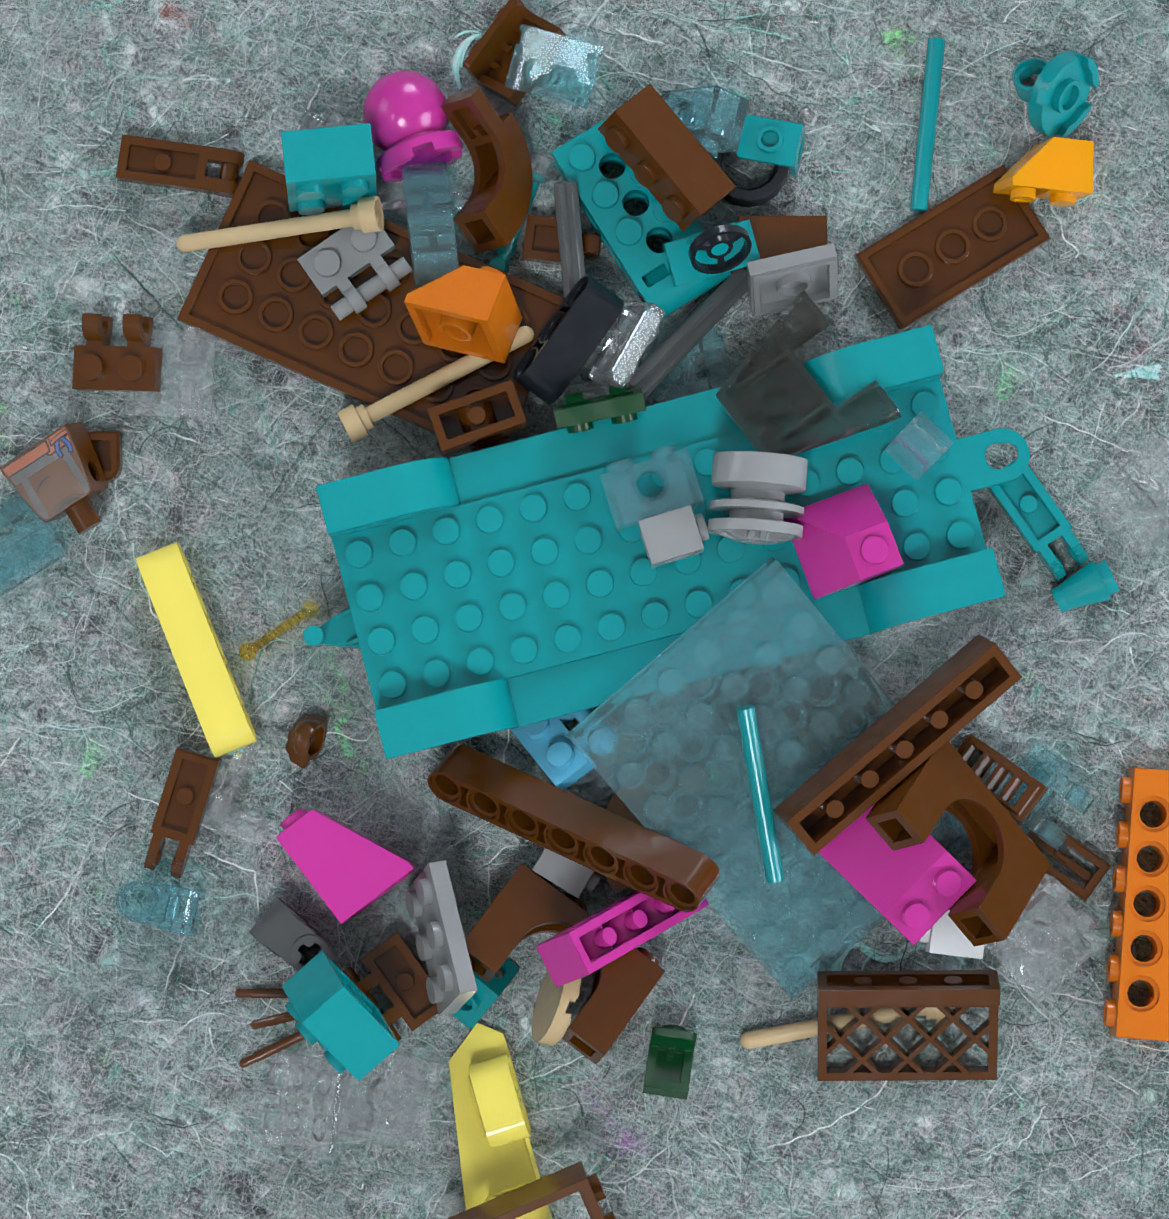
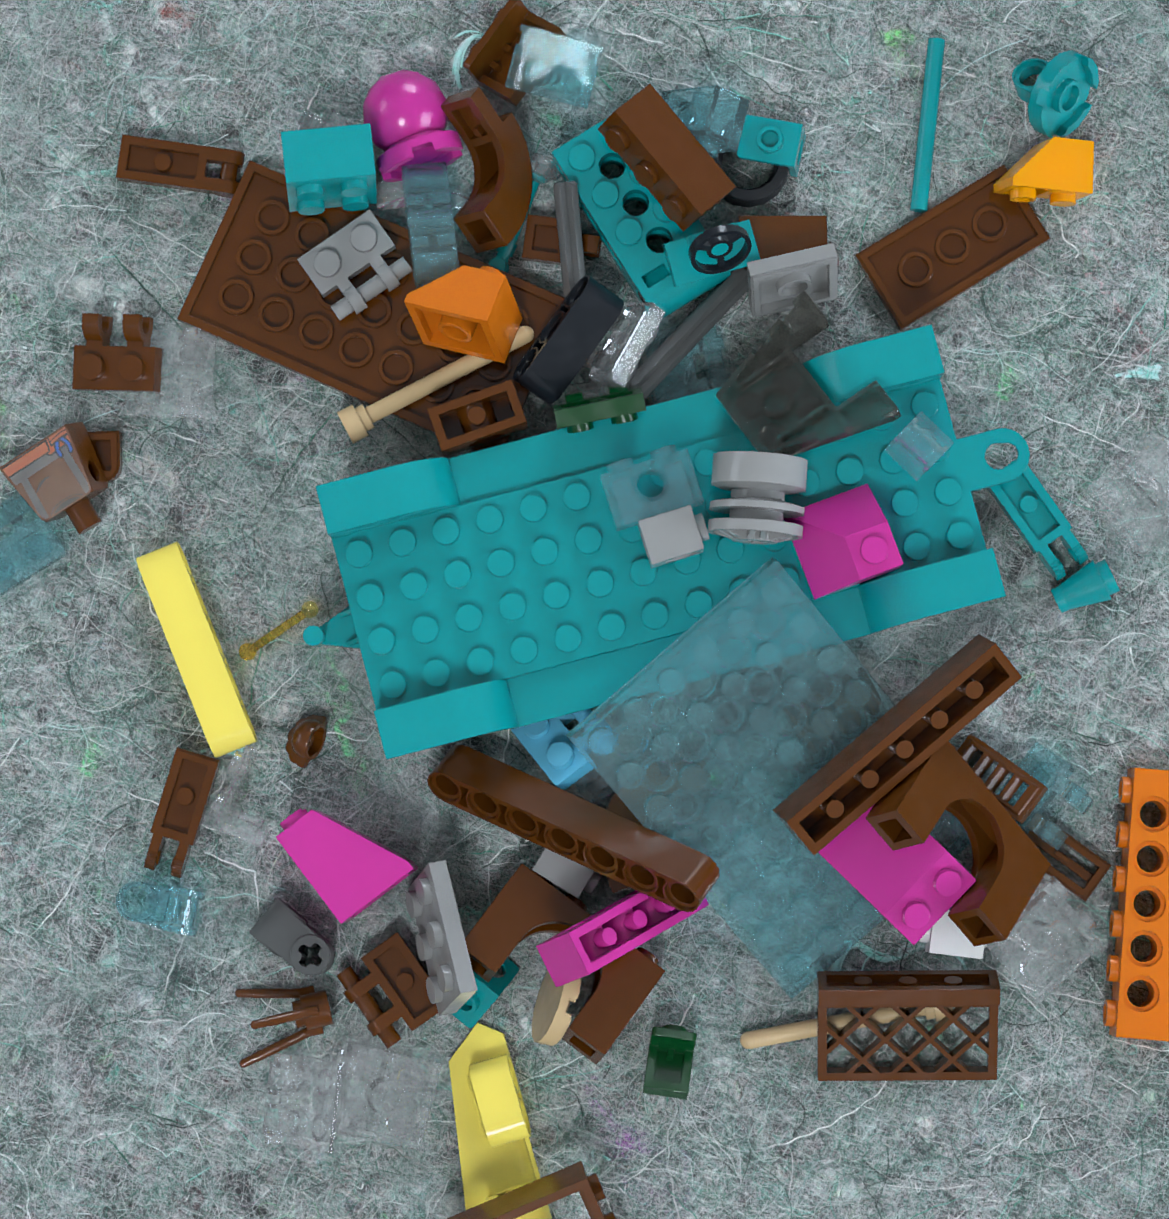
tan piece [176,196,384,252] -> none
teal brick [282,950,400,1081] -> none
teal bar [736,705,784,884] -> none

